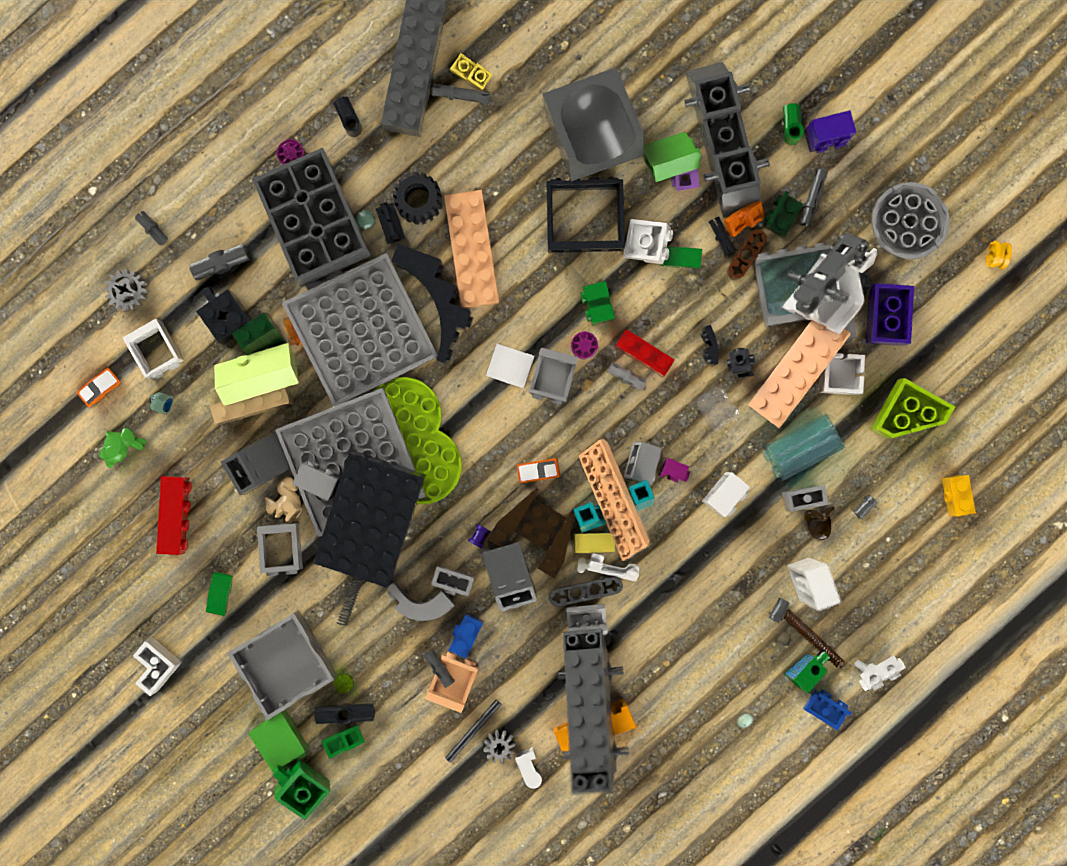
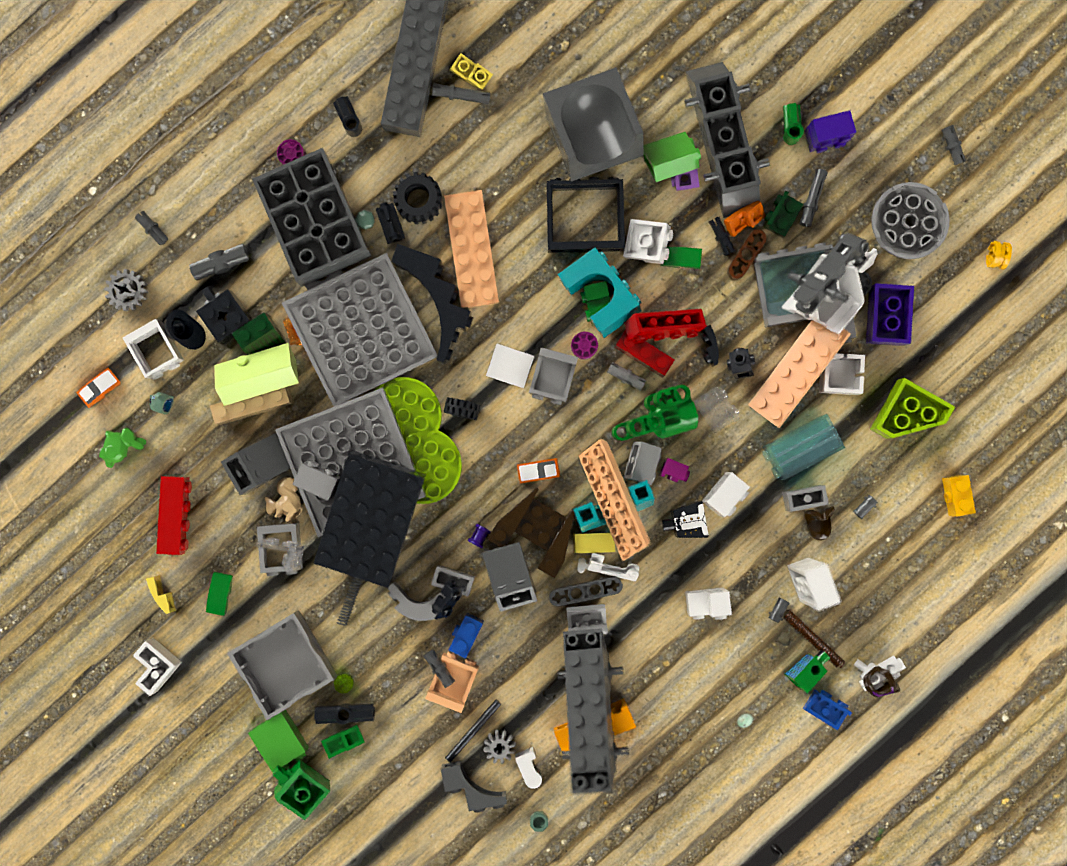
none -> light yellow slope [146,575,176,614]
none -> black piece [163,309,206,350]
none -> clear bracket [256,538,304,572]
none -> black hinge [432,579,465,620]
none -> dark grey arch [441,761,507,813]
none -> black tyre [444,397,480,420]
none -> sand green tile [530,811,548,832]
none -> teal arch [557,248,642,338]
none -> green piece [612,385,698,441]
none -> red brick [624,309,707,342]
none -> torso [662,501,709,538]
none -> white brick [685,587,732,620]
none -> dark brown piece [863,666,900,698]
none -> dark grey pin [941,125,967,166]

